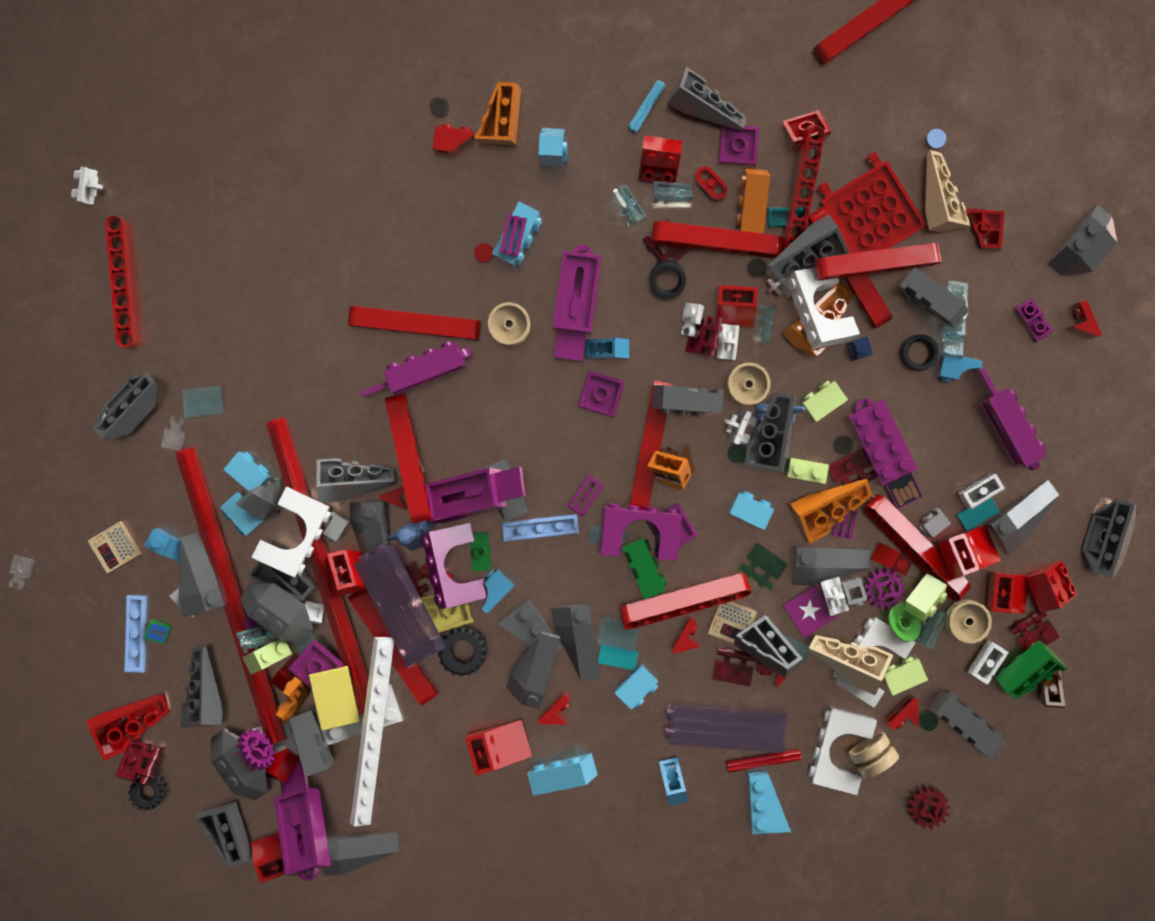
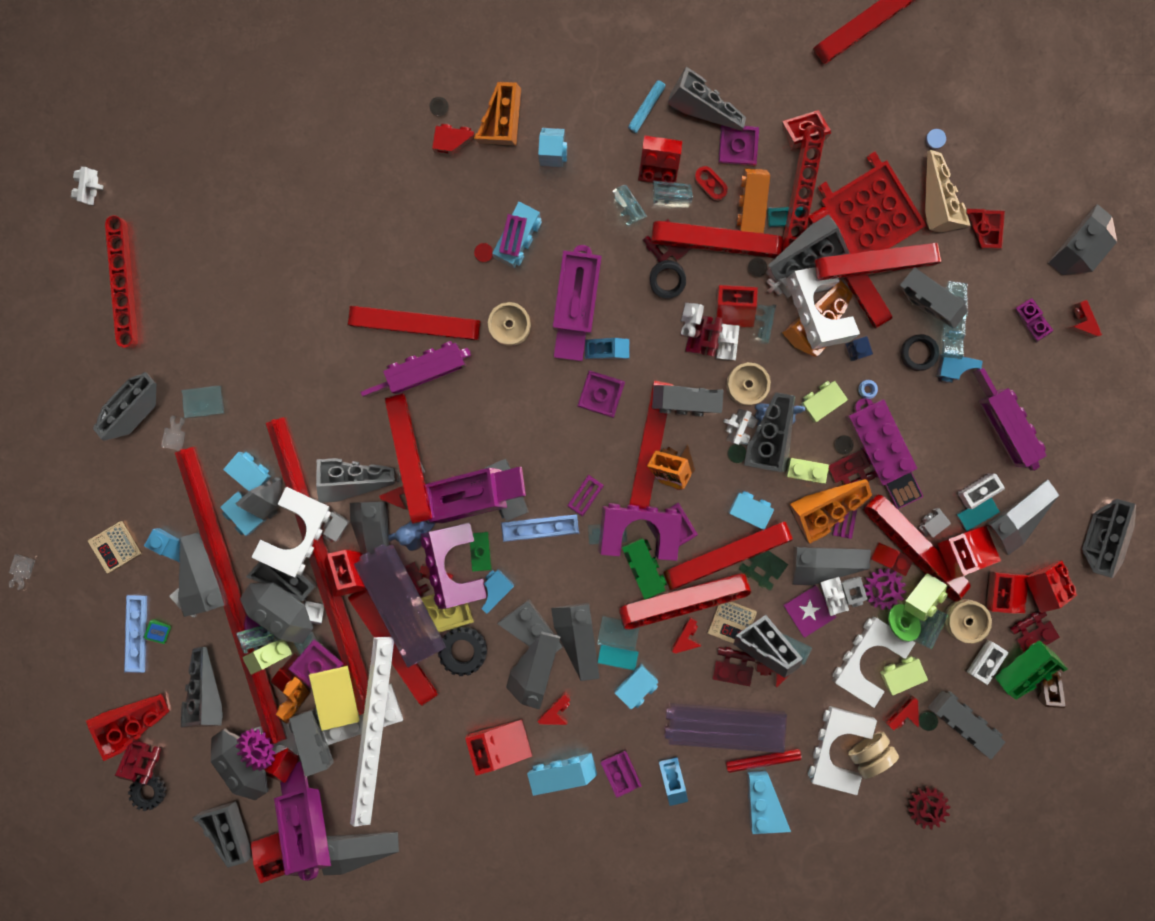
tan wedge [808,635,893,695] -> none
none -> magenta plate [601,750,642,798]
none -> red beam [663,522,793,590]
none -> light blue plate [858,380,878,399]

